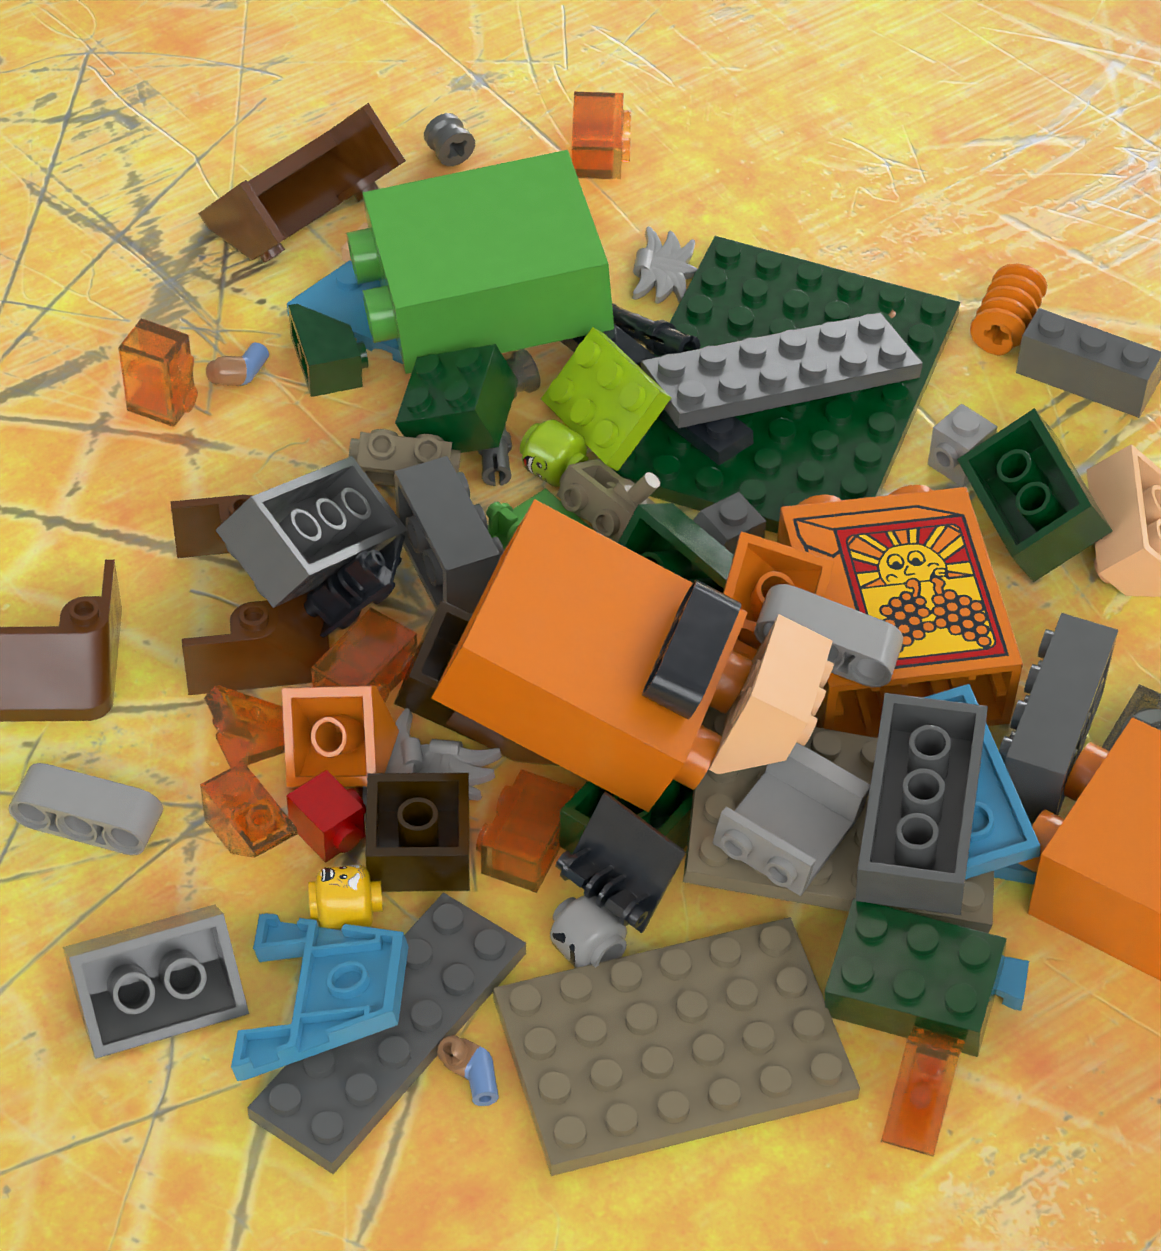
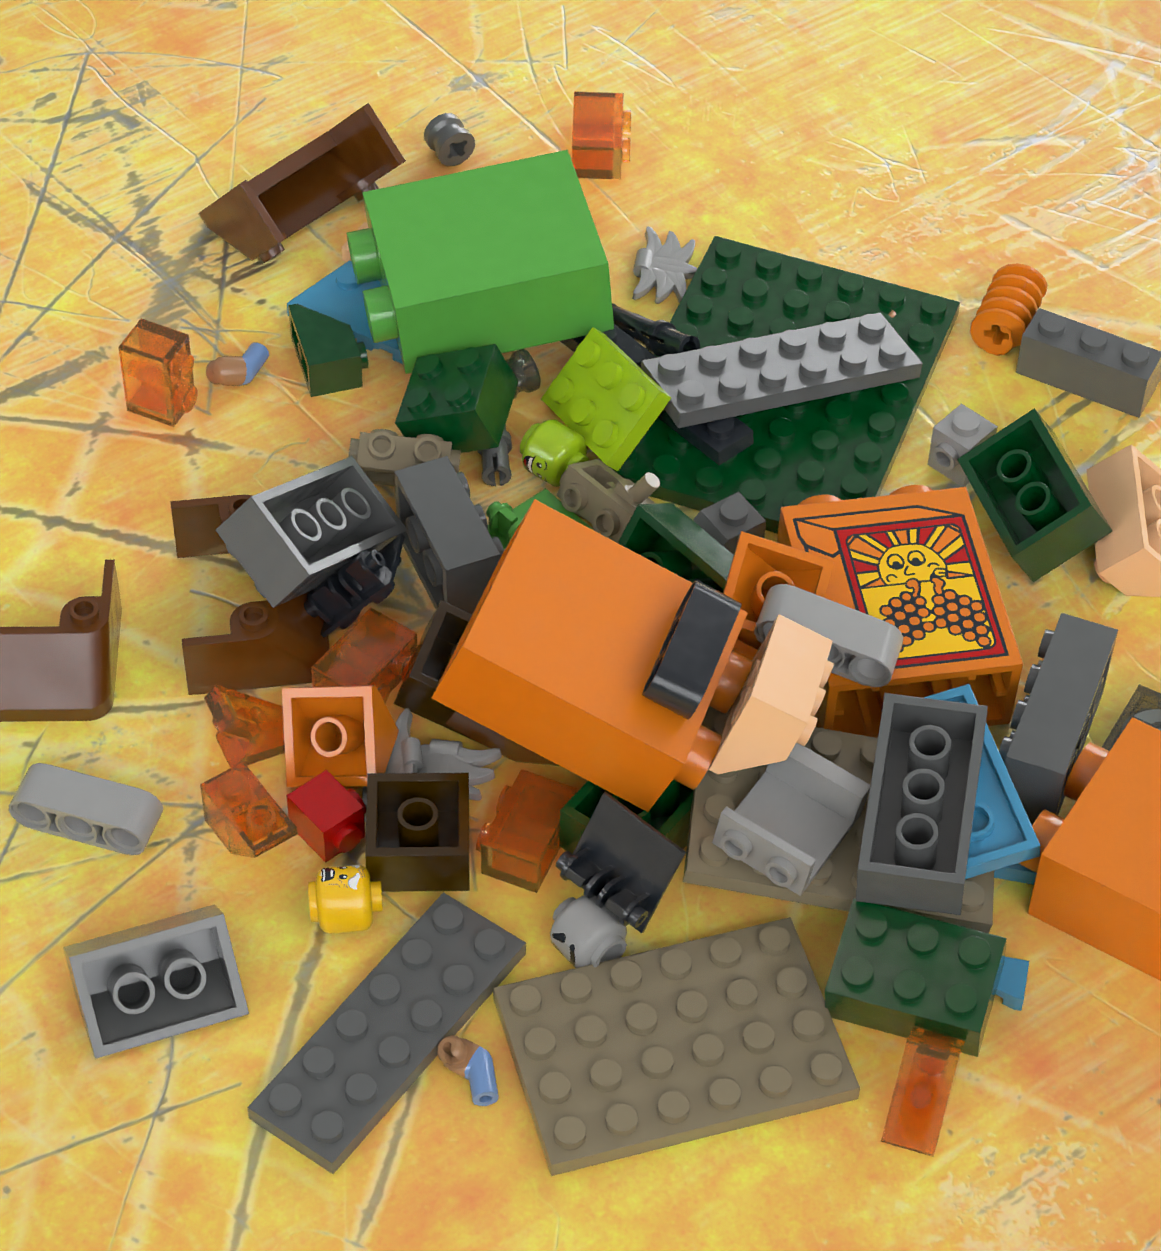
dark azure wing [231,913,409,1081] -> none

